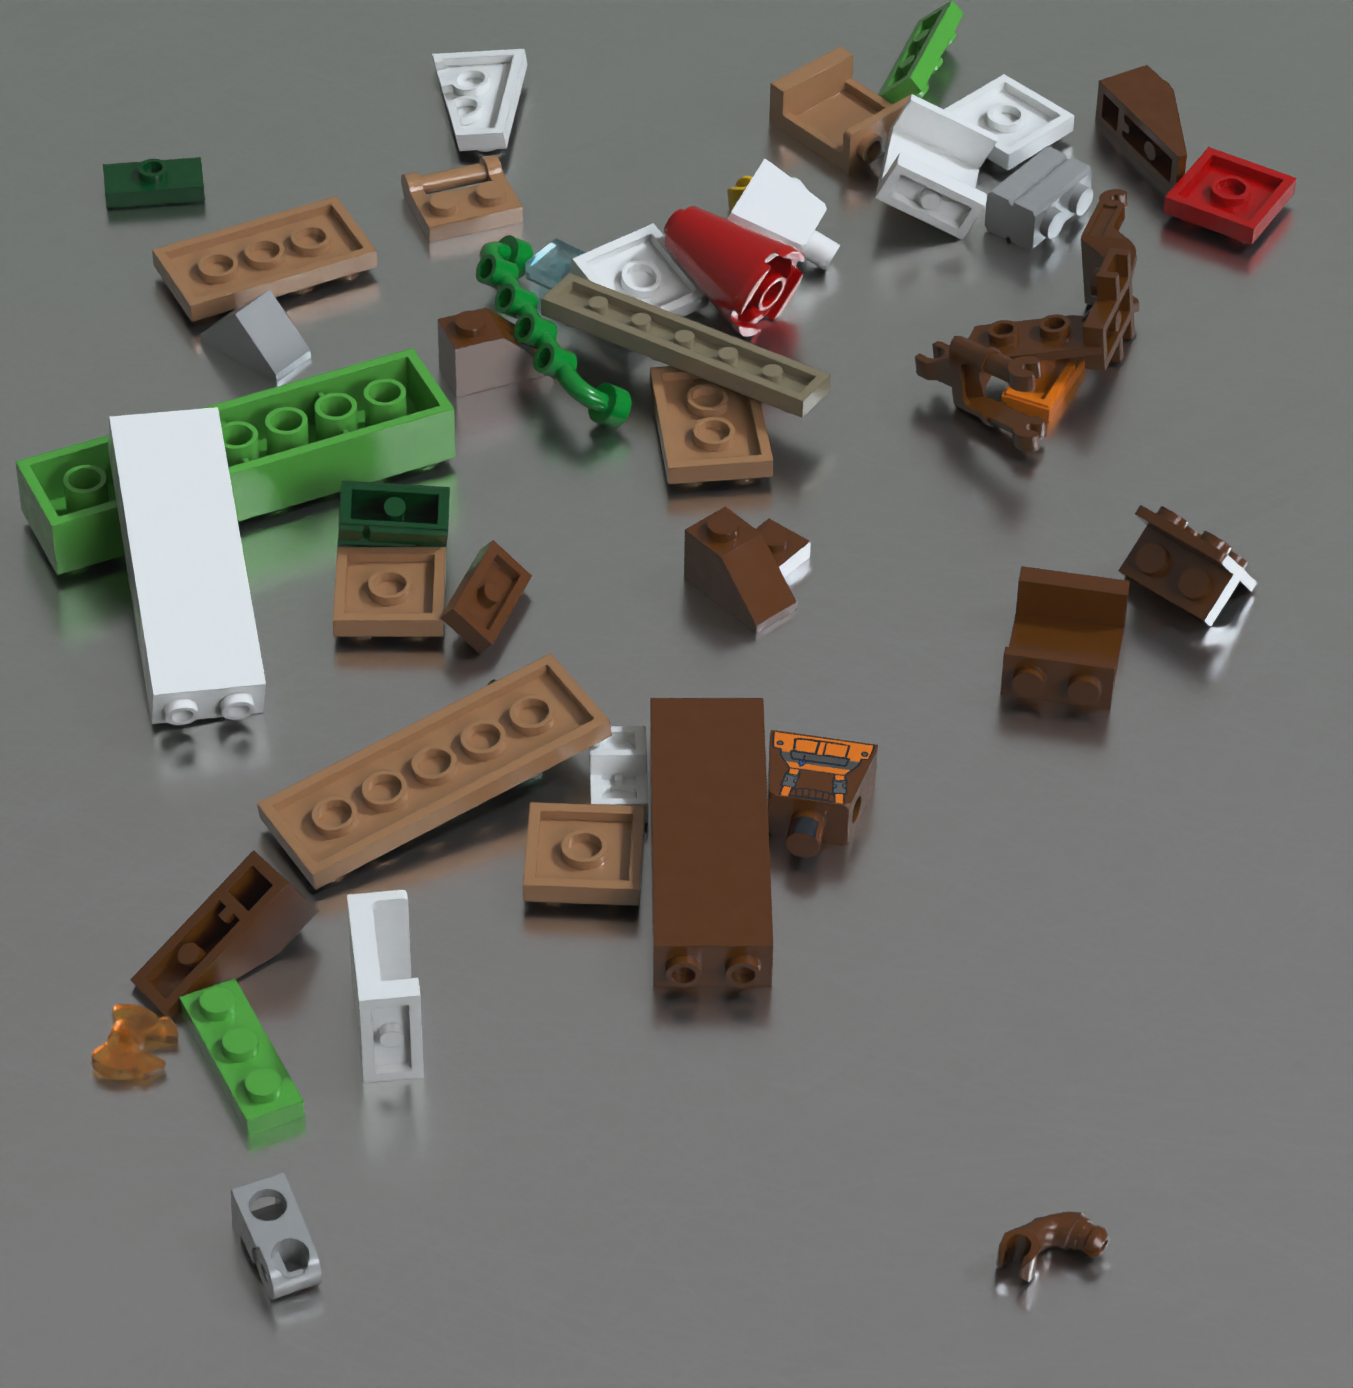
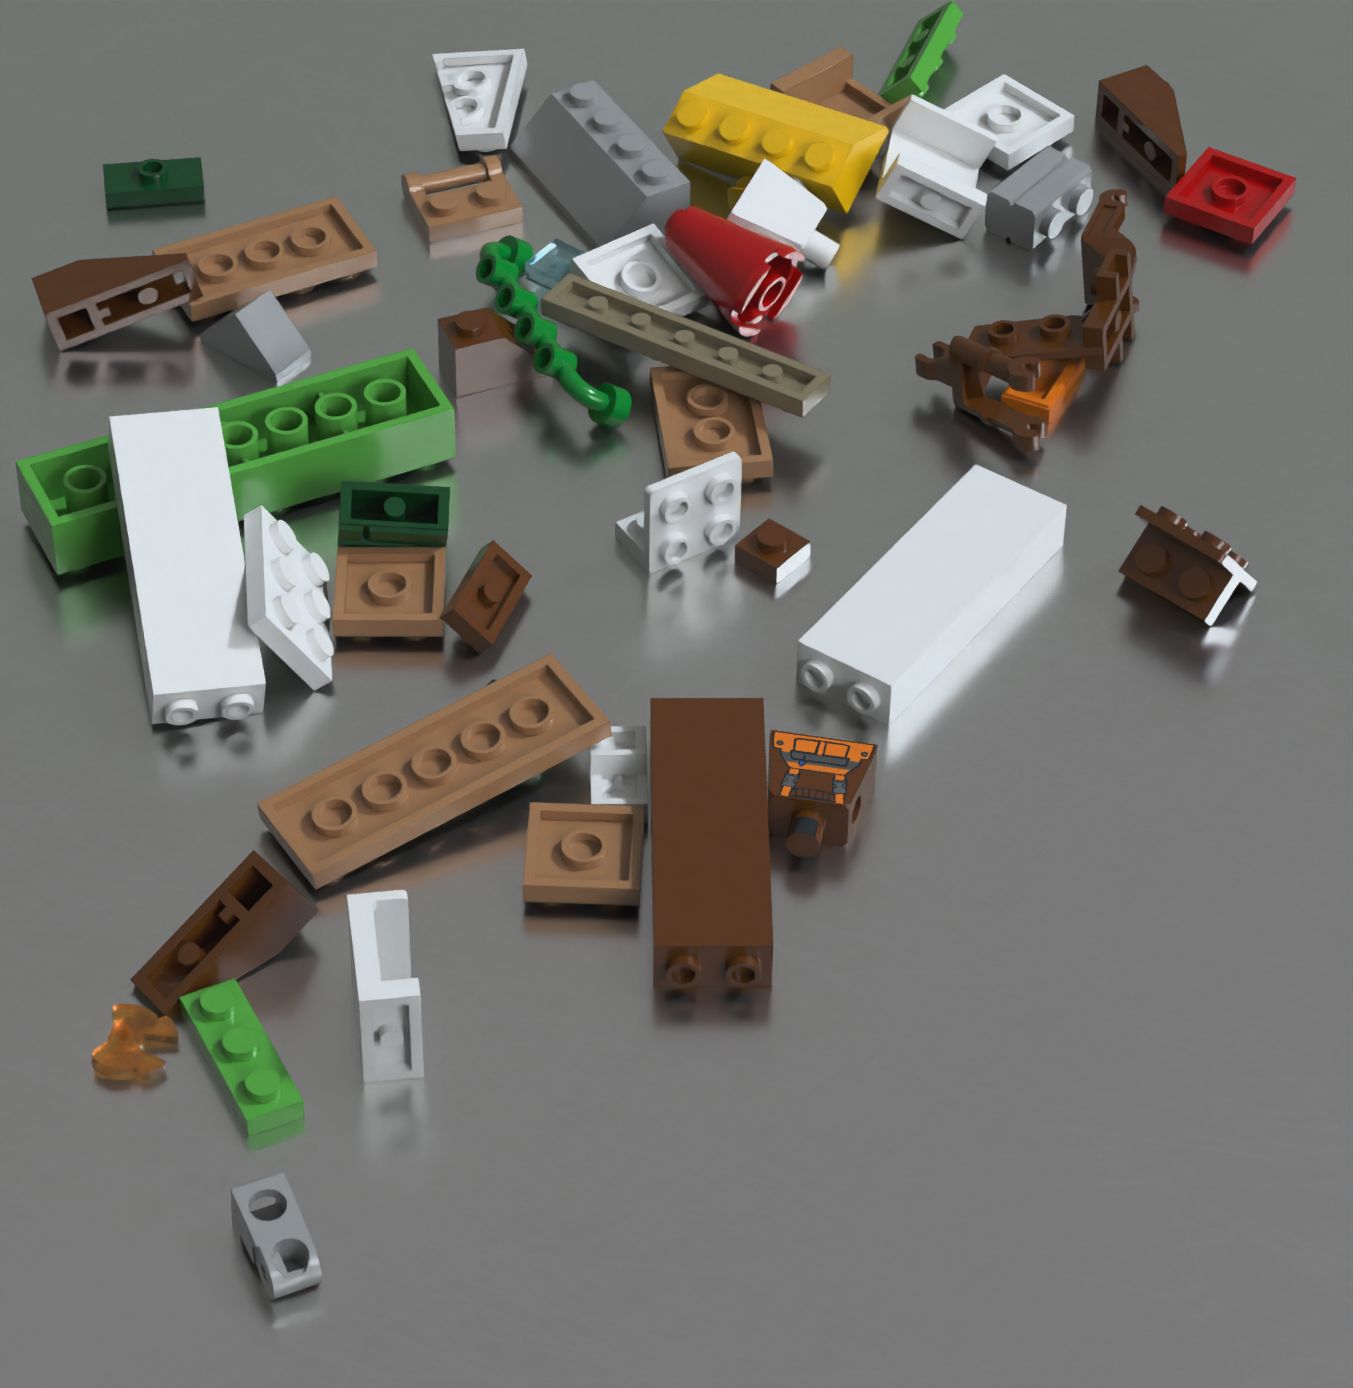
reddish brown slope [684,506,797,634] -> none
reddish brown piece [996,1211,1109,1282] -> none
reddish brown panel [1000,566,1130,710] -> none
none -> reddish brown slope [31,253,203,351]
none -> white plate [244,505,334,691]
none -> light grey slope [509,80,690,249]
none -> white bracket [615,452,742,575]
none -> yellow slope [662,73,889,214]
none -> white brick [796,464,1067,726]

